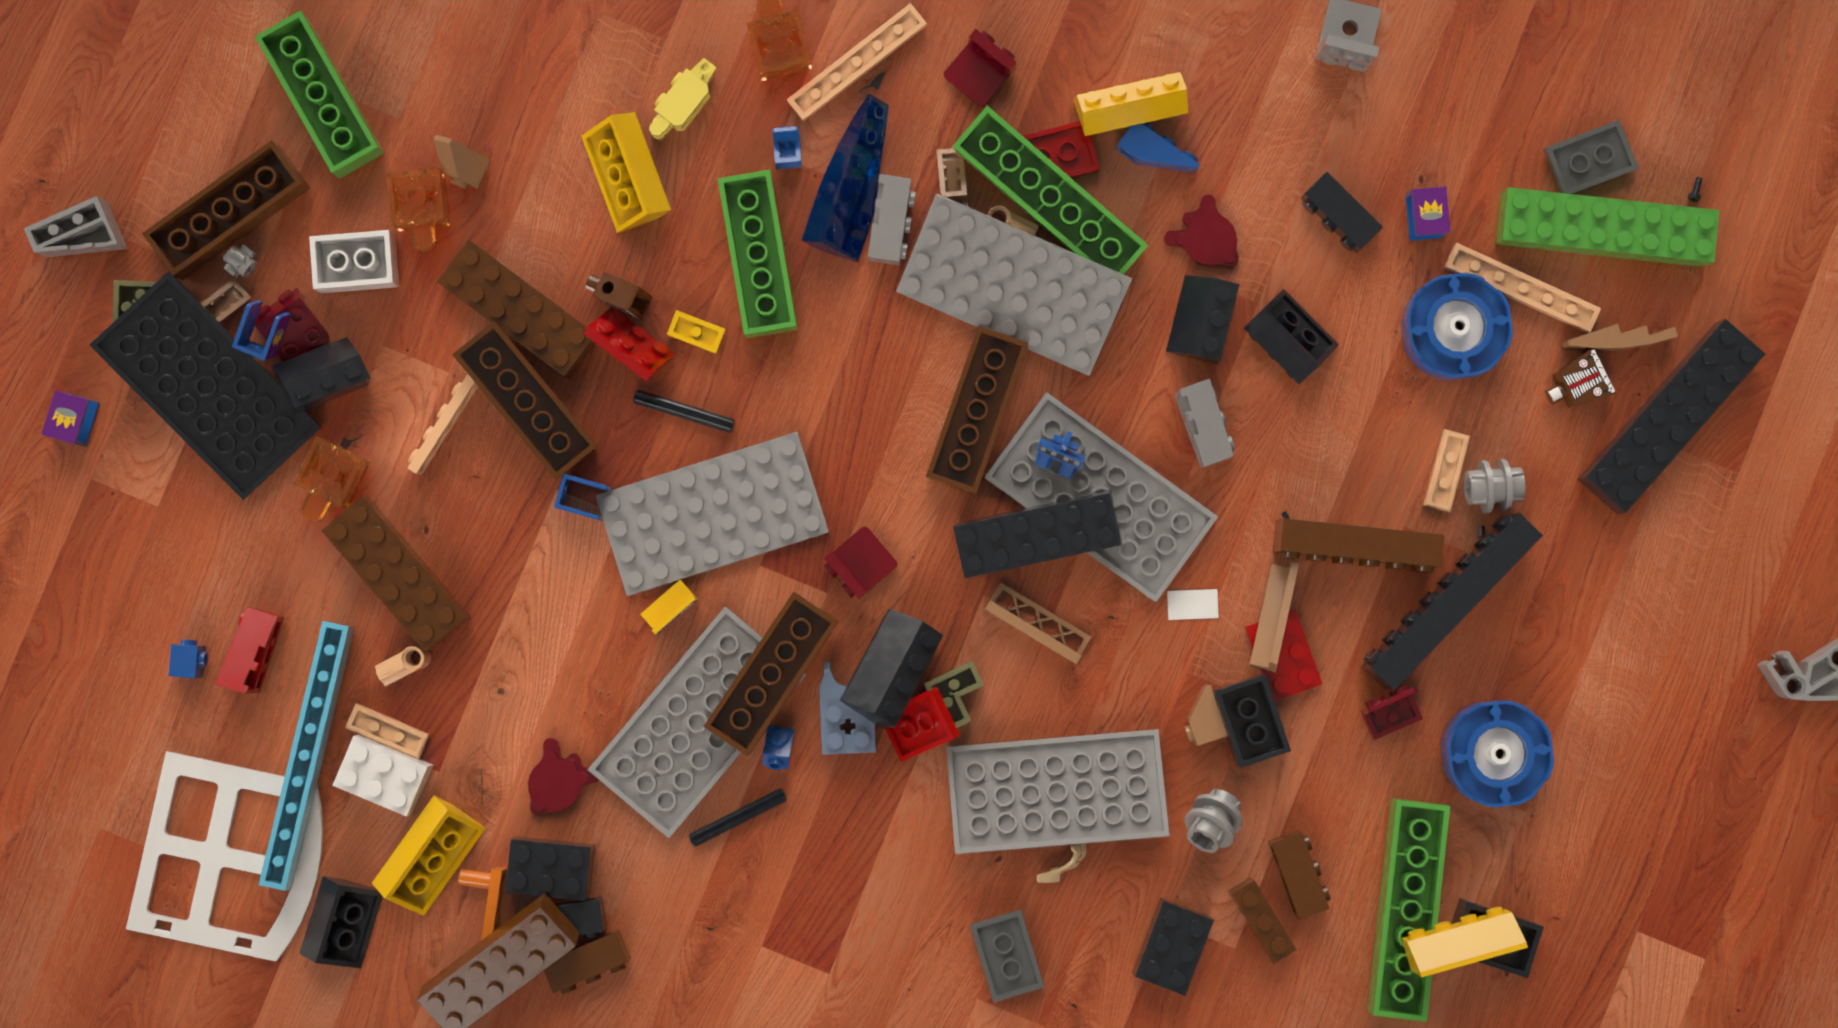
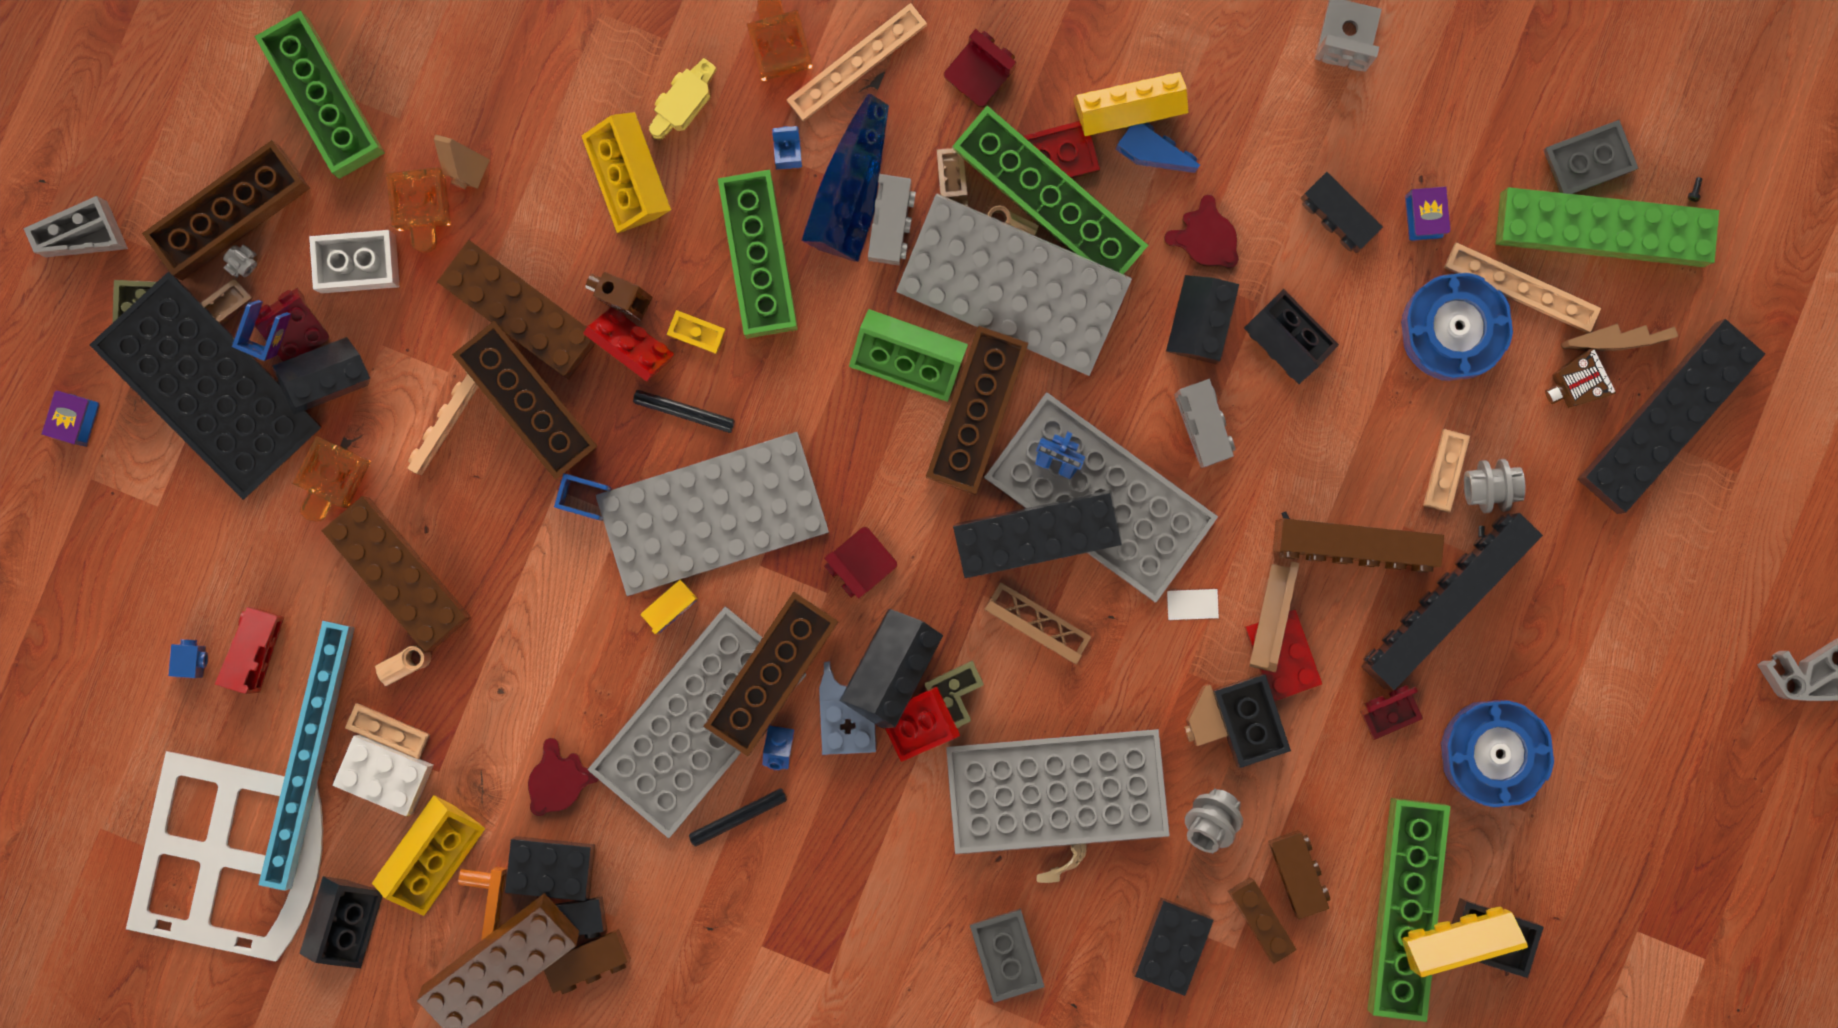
none -> bright green slope [849,309,968,402]

